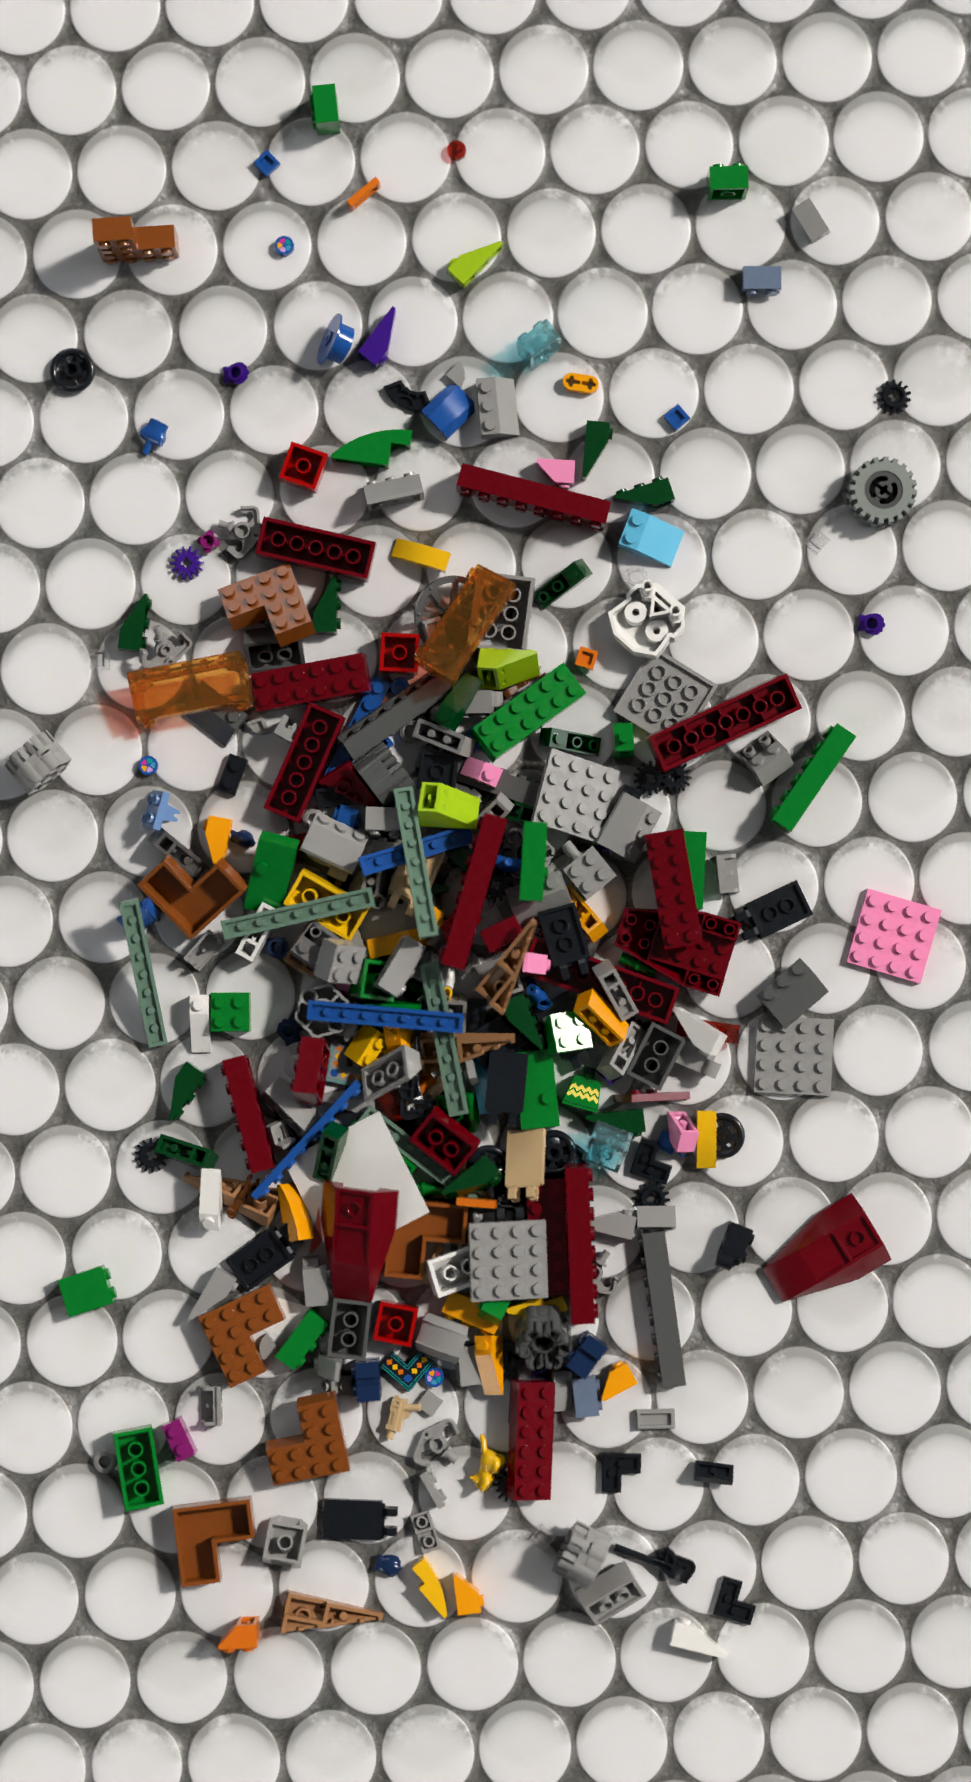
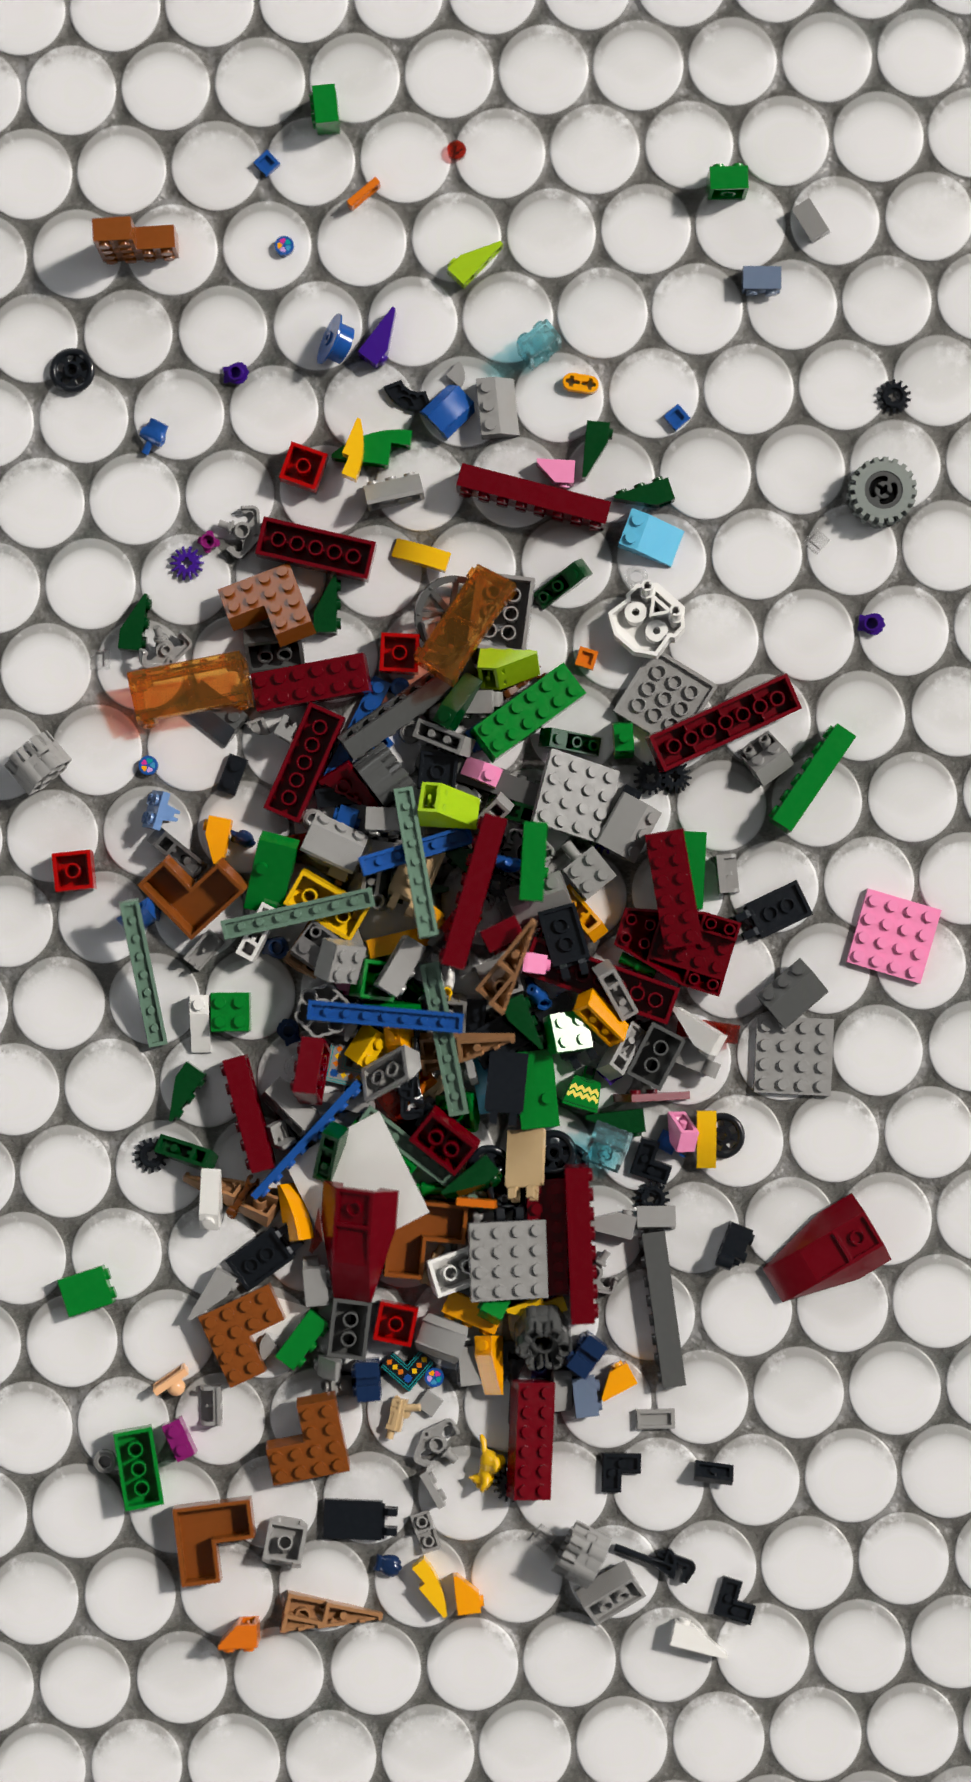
none -> red brick [51,850,97,893]
none -> light nougat tile [153,1363,189,1396]
none -> yellow slope [342,418,364,483]

